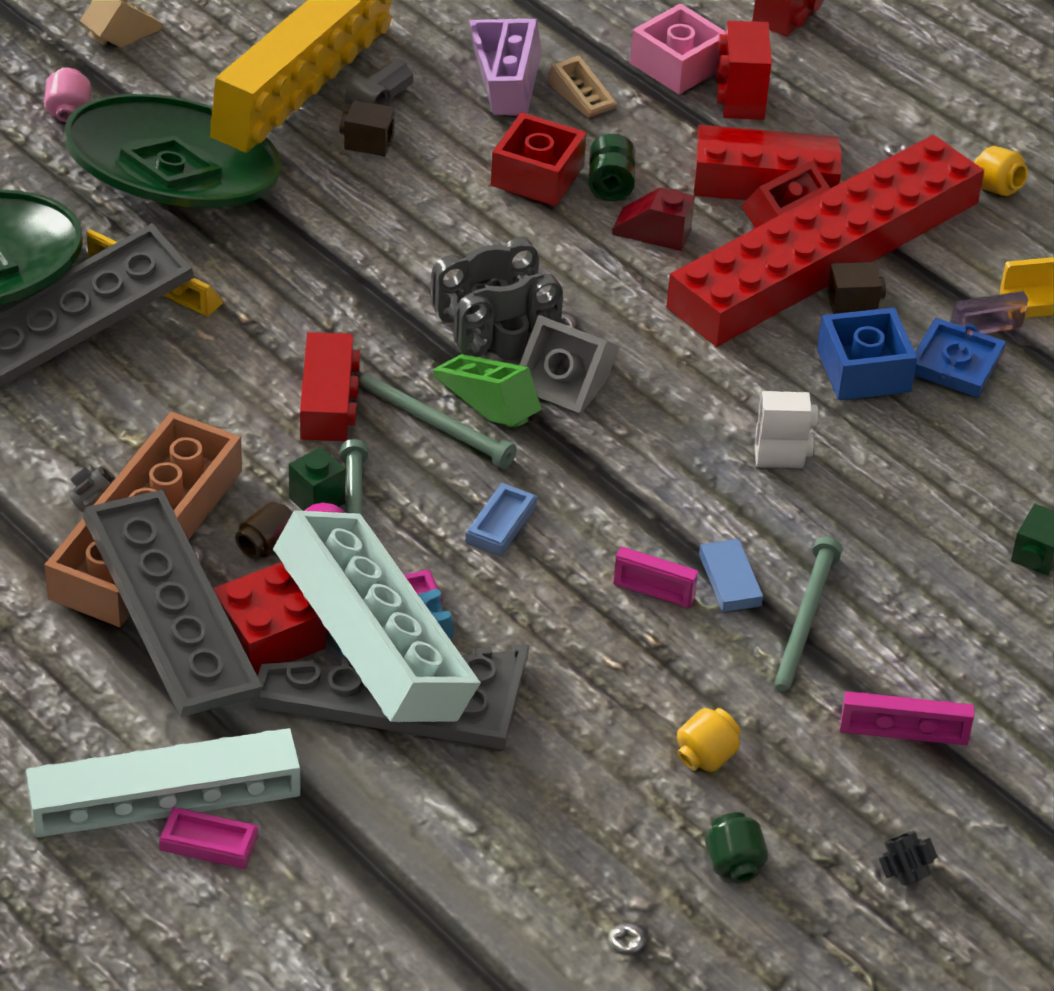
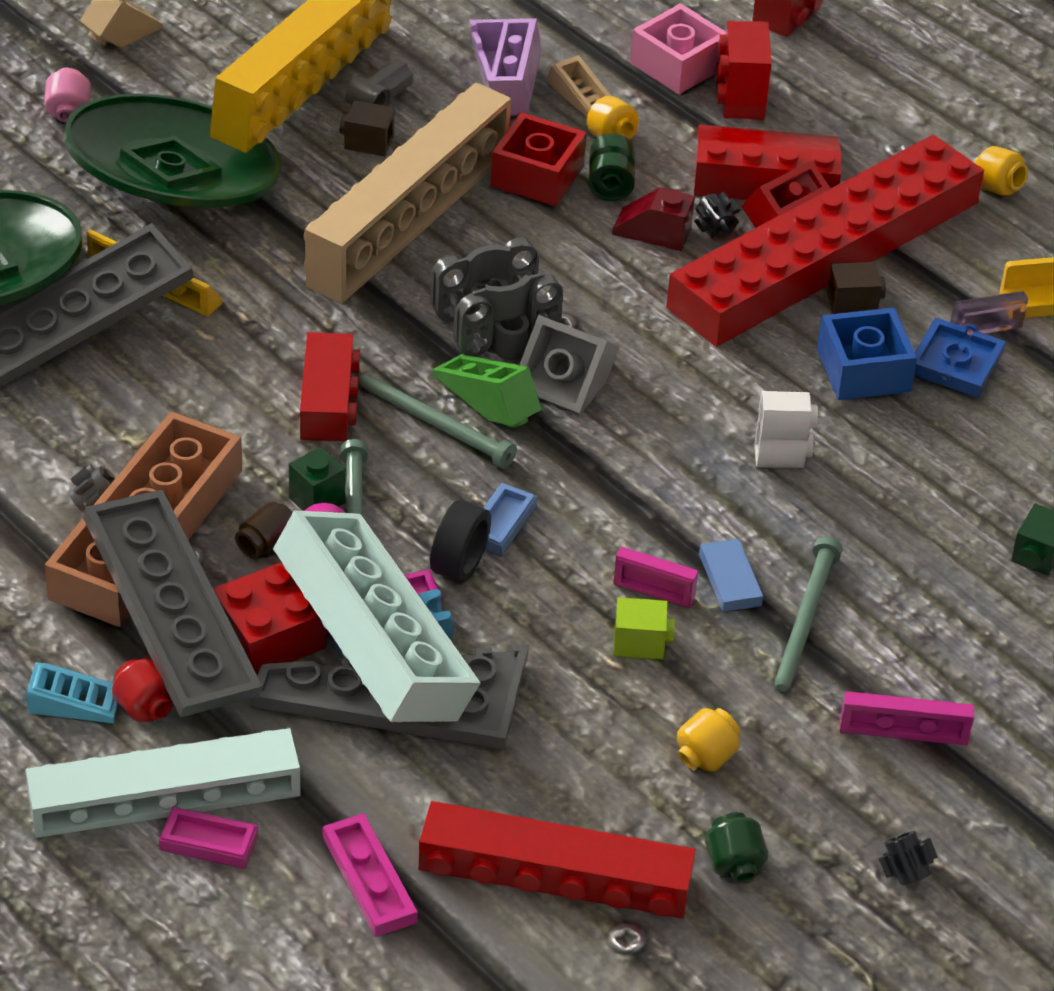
none -> medium azure slope [27,662,119,724]
none -> red head [112,658,173,723]
none -> tan brick [304,82,511,304]
none -> dark pink plate [323,813,418,937]
none -> red brick [418,801,696,919]
none -> black tyre [430,500,491,583]
none -> yellow head [587,96,639,140]
none -> lime brick [613,597,675,660]
none -> black gear [694,192,741,239]

